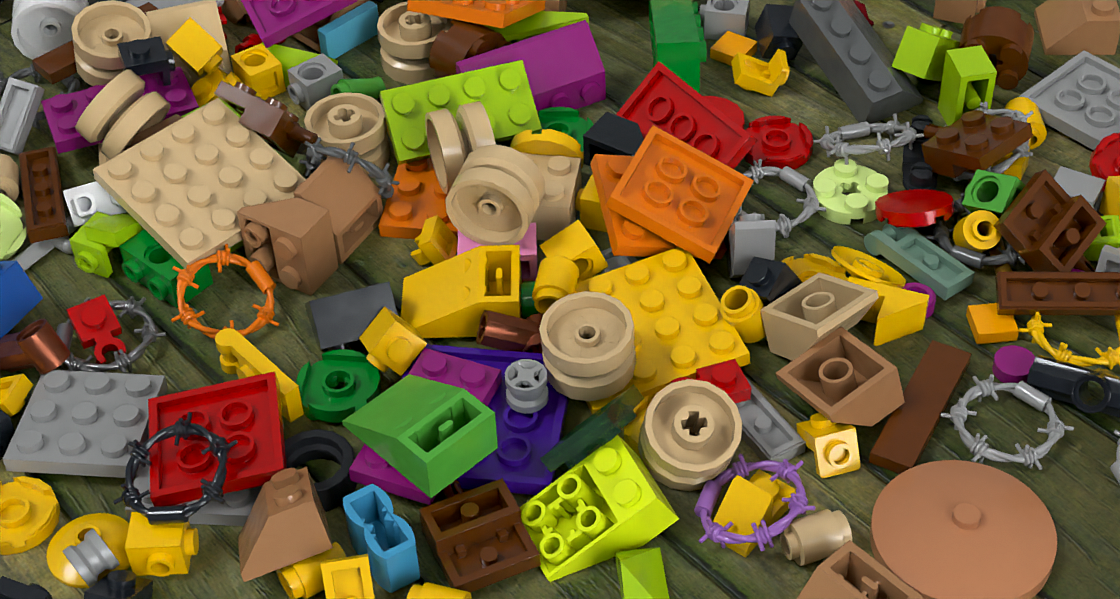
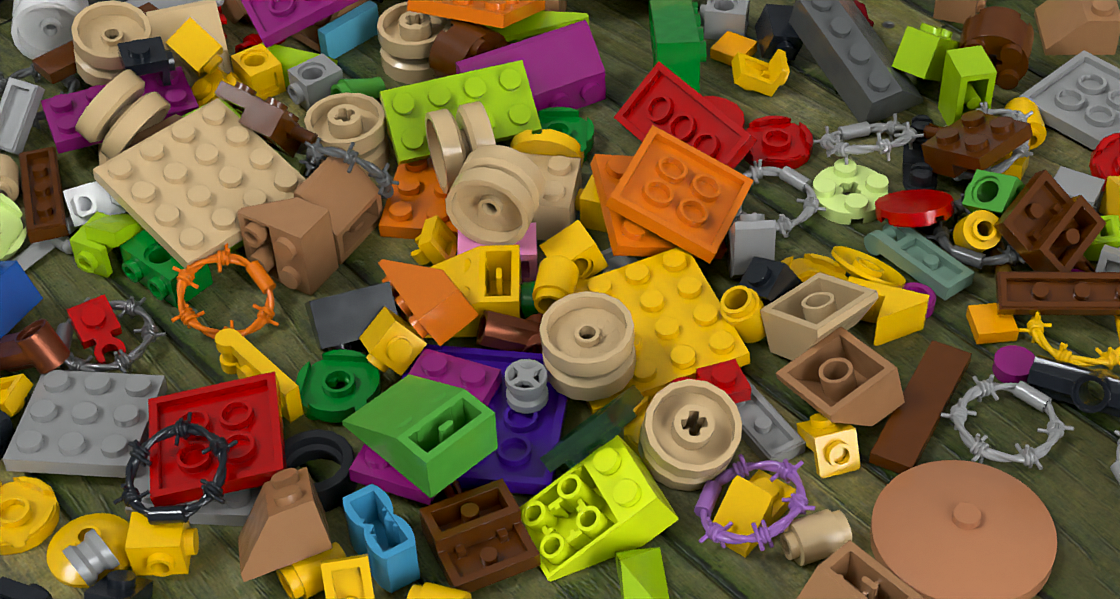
black slope [583,112,644,166] -> none
none -> orange slope [378,259,479,346]

